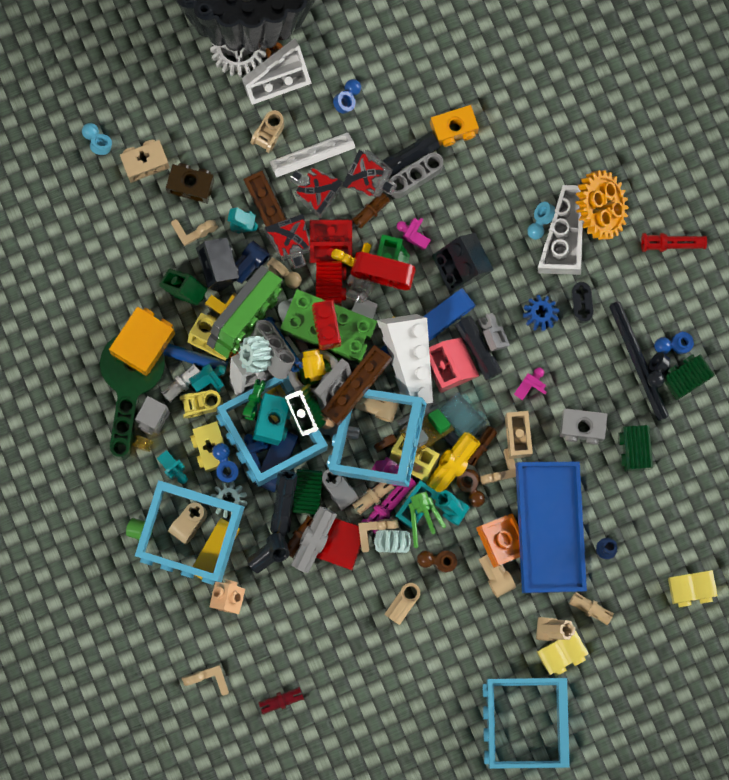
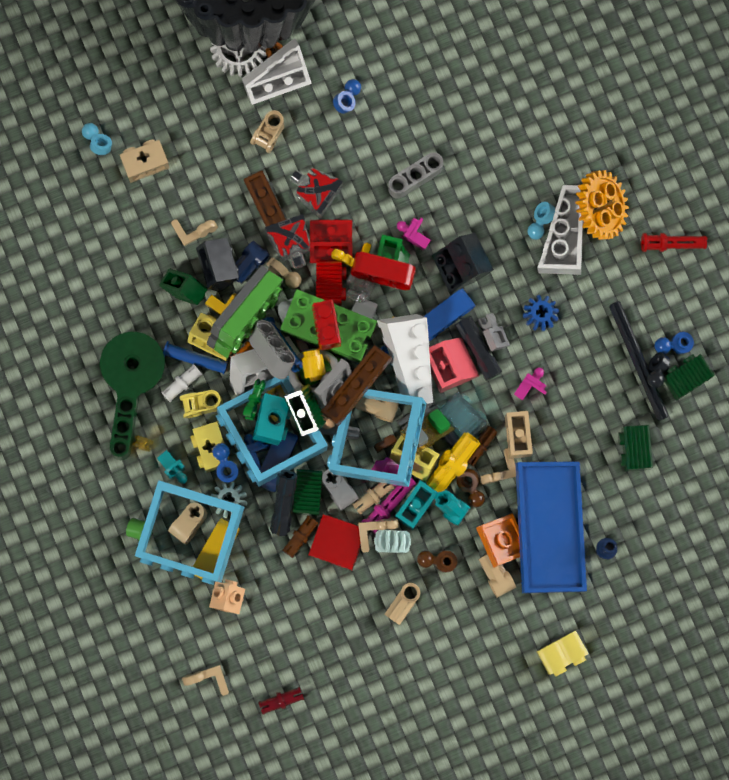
light orange brick [109,307,175,376] -> none
light grey brick [135,396,170,436] -> none
dark brown brick [166,163,215,204] -> none
teal piece [189,364,226,392] -> none
teal piece [227,207,258,234] -> none
light aqua gear [238,336,273,373] -> none
black piece [246,533,290,574] -> none
white tile [270,133,355,177] -> none
light grey piece [291,506,337,573] -> none
torso [342,149,397,197] -> none
reddish brown axle [352,193,390,229] -> none
black axle [377,132,440,180] -> none
bright green plant [408,492,446,549] -> none
light orange brick [430,105,479,147] -> none
medium azure window [482,678,570,769] -> none
tan piece [536,617,575,641] -> none
light grey brick [560,408,607,445] -> none
tan pin [569,592,614,625] -> none
black beam [571,282,594,323] -> none
light yellow brick [668,570,718,607] -> none

